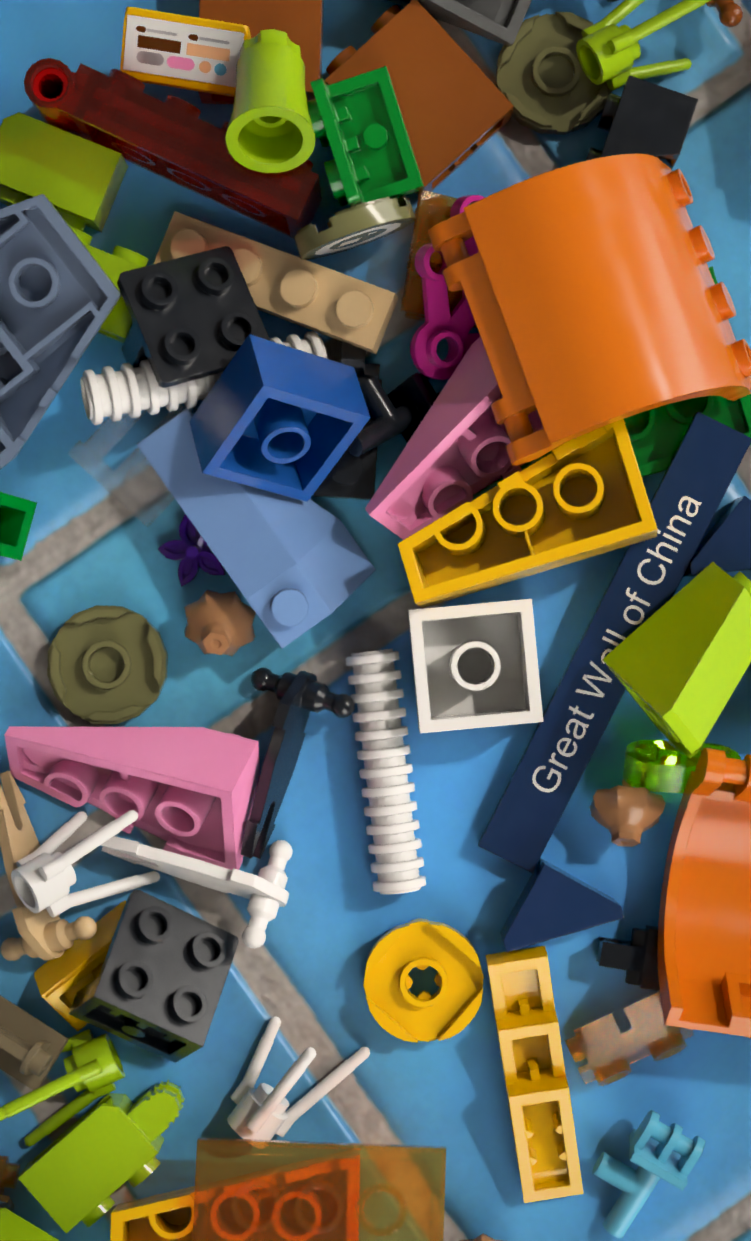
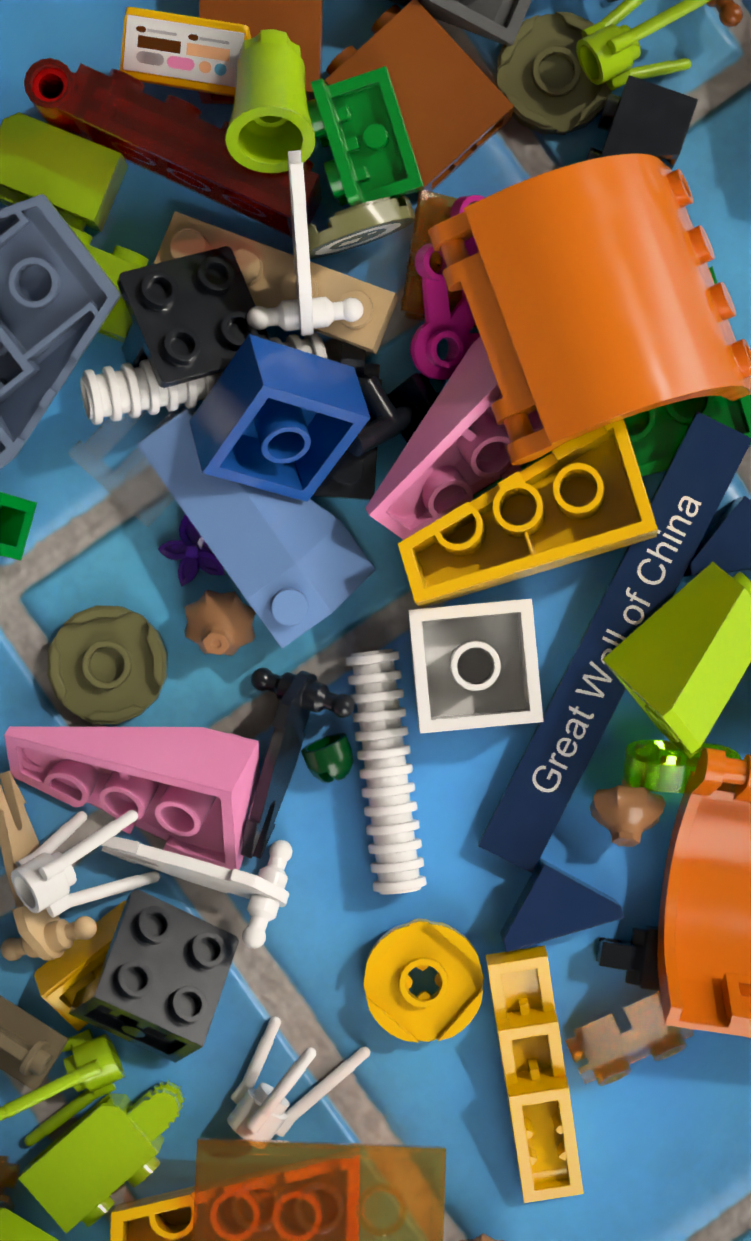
medium azure arm [592,1110,705,1238] -> none
none -> white piece [247,150,364,336]
none -> dark green hinge [301,733,354,783]

